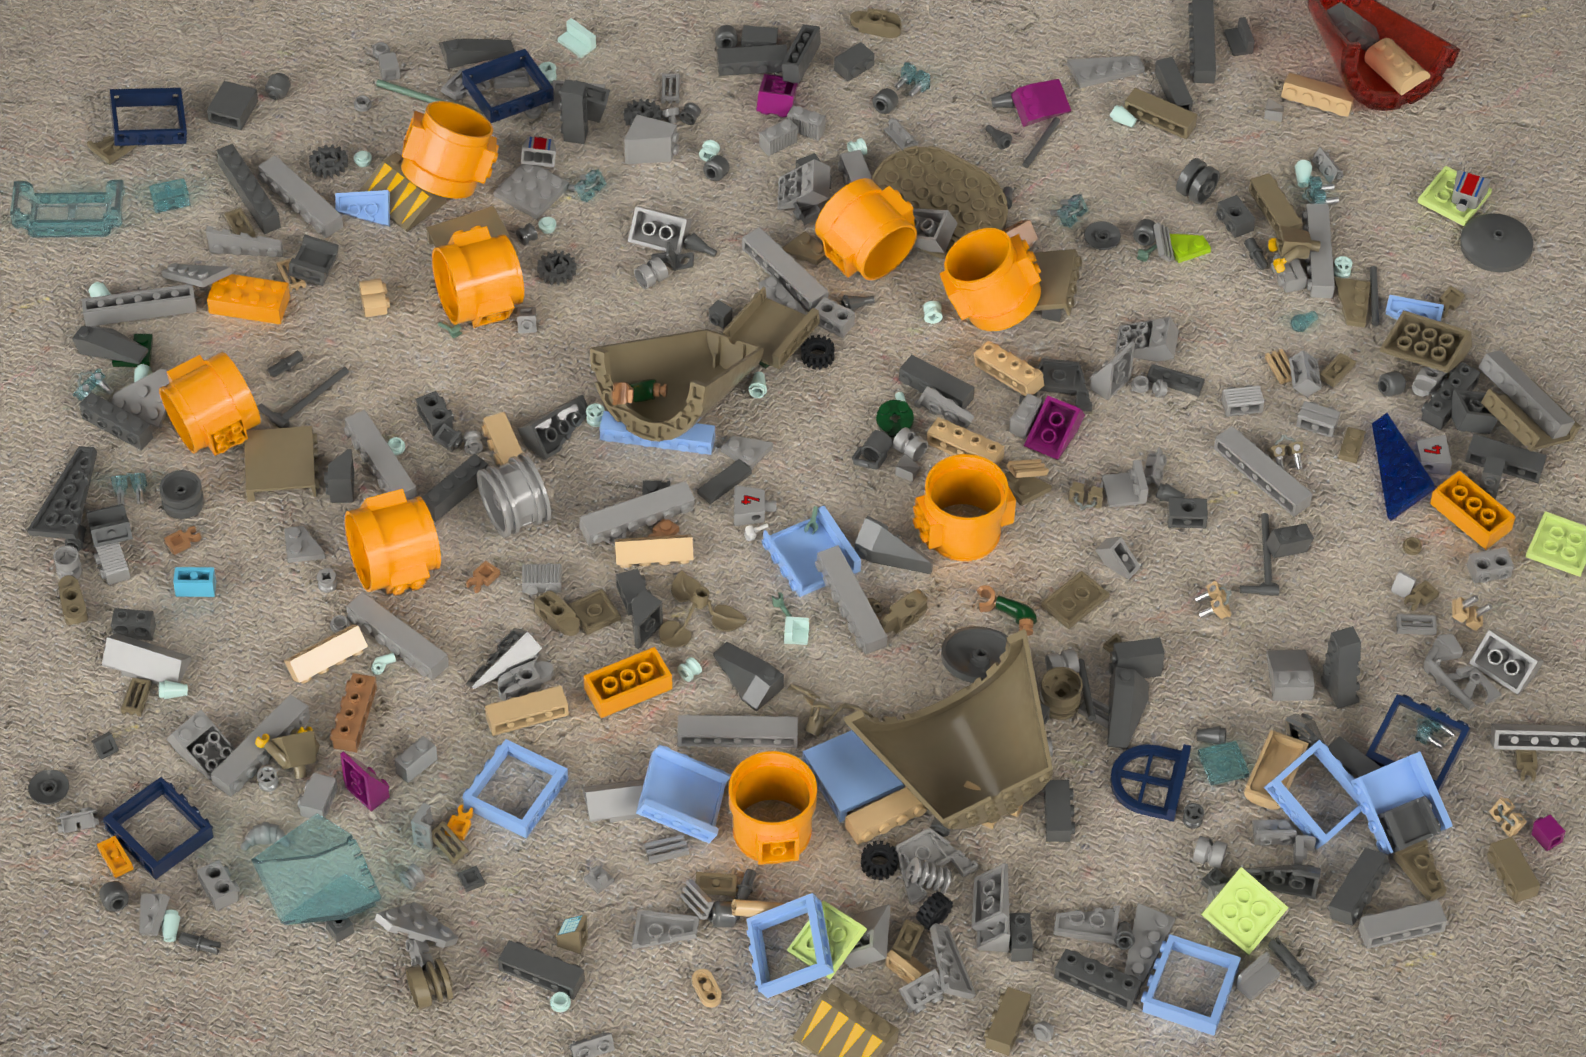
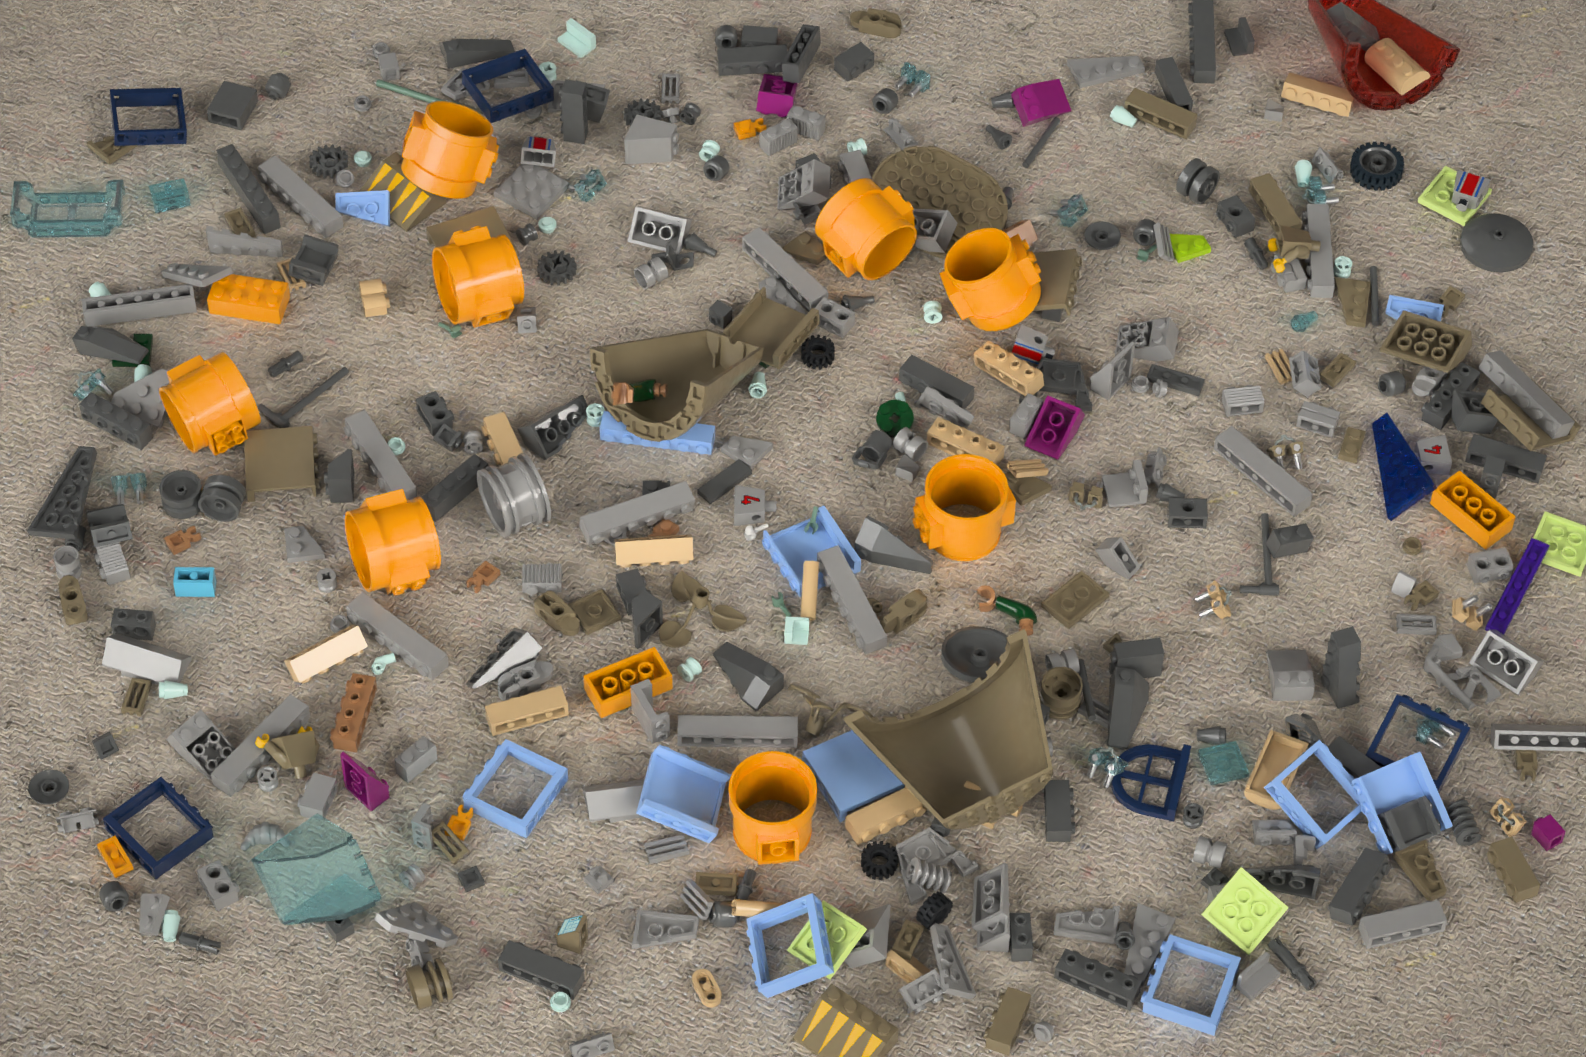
none -> dark grey wheel [198,475,246,522]
none -> light grey plate [336,169,354,187]
none -> light grey panel [631,679,670,744]
none -> light orange plate [733,118,767,140]
none -> tan piece [800,561,819,621]
none -> light grey torso [1011,324,1055,365]
none -> piece [1087,746,1128,788]
none -> black wheel [1350,141,1404,191]
none -> dark grey piece [1446,800,1482,846]
none -> dark purple tile [1485,538,1550,635]

